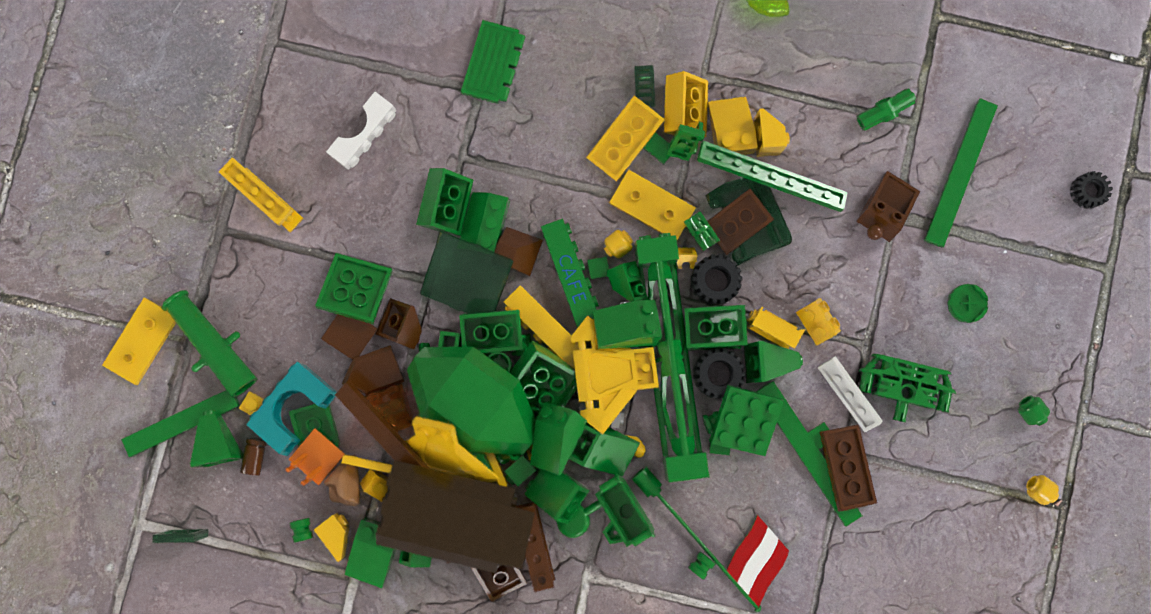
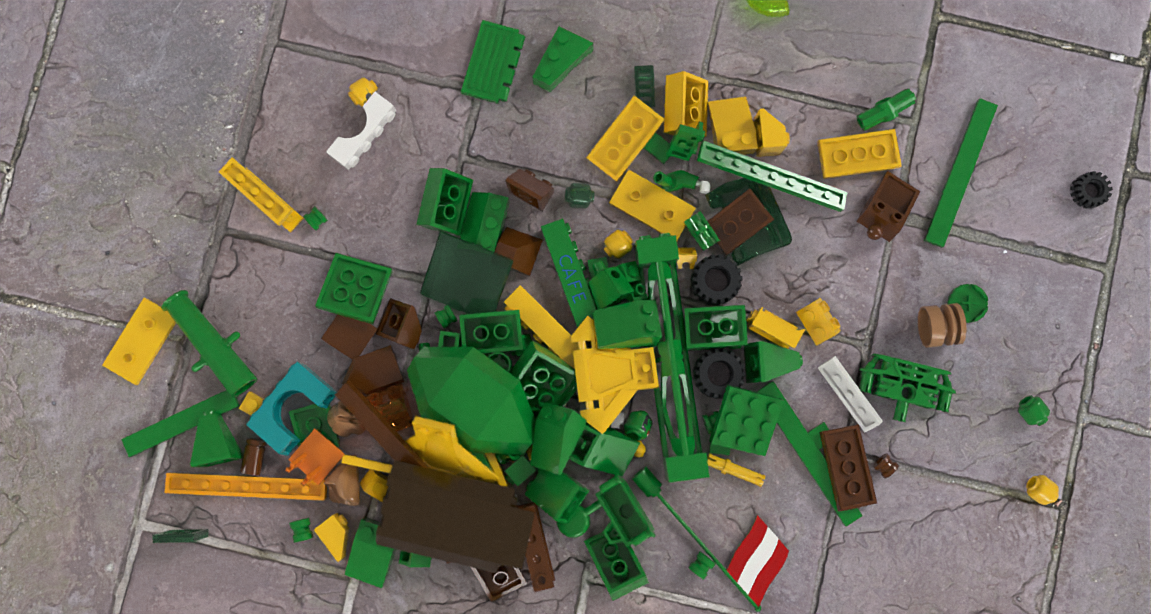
none -> light orange plate [165,472,327,500]
none -> green wheel [303,206,328,231]
none -> medium nougat hat [327,401,366,437]
none -> yellow head [348,78,378,107]
none -> green wheel [434,305,458,329]
none -> reddish brown slope [505,169,554,212]
none -> green wedge [532,26,594,92]
none -> clear green head [565,183,595,209]
none -> green slope [584,531,649,601]
none -> green torso [589,261,634,310]
none -> green head [624,410,653,441]
none -> green arm [653,170,711,194]
none -> yellow pin [707,453,765,487]
none -> yellow plate [817,129,902,179]
none -> reddish brown wheel [873,453,899,479]
none -> medium nougat wheel [918,303,967,348]

